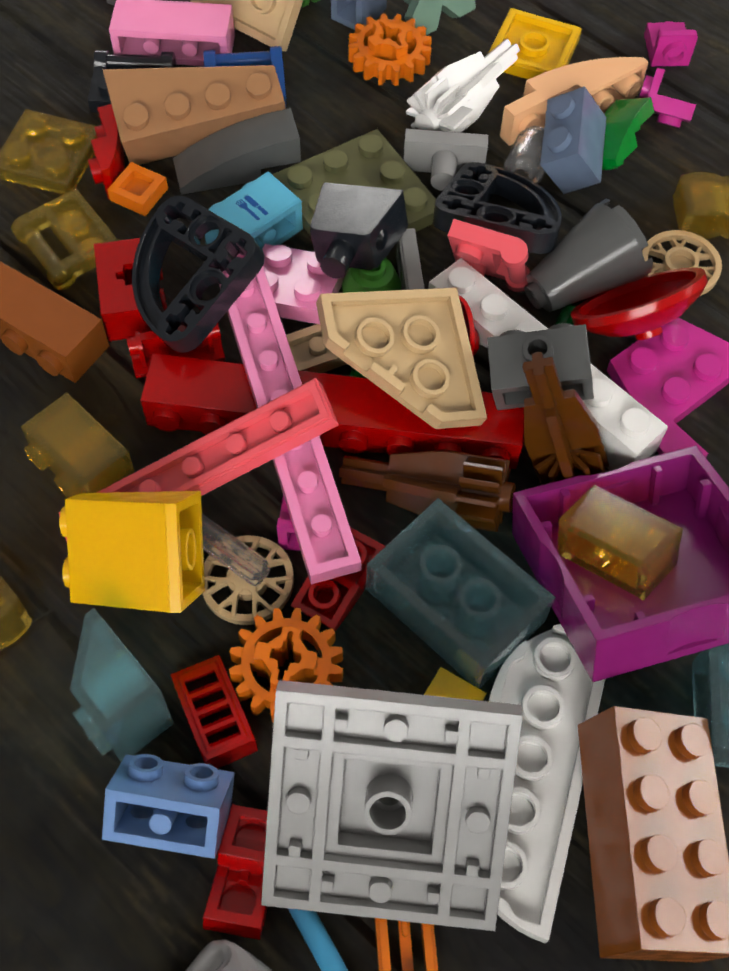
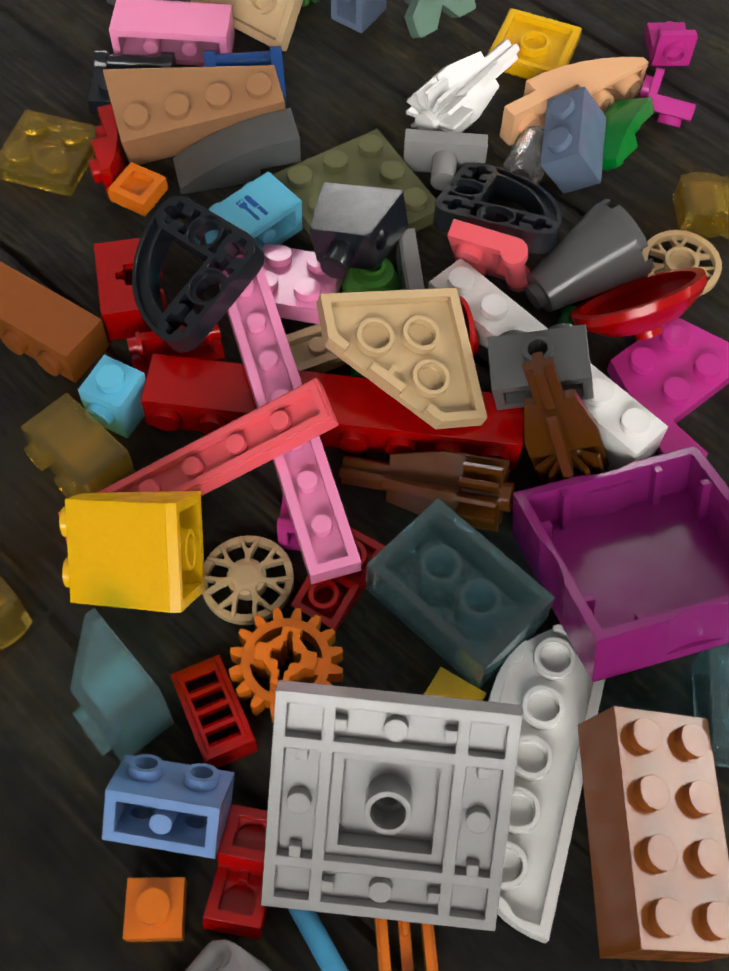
clear yellow plate [11,189,118,290] -> none
clear axle [202,513,271,586] -> none
orange gear [348,13,432,86] -> none
clear yellow brick [557,485,683,600] -> none
none -> medium azure brick [78,355,146,438]
none -> orange plate [123,877,188,942]

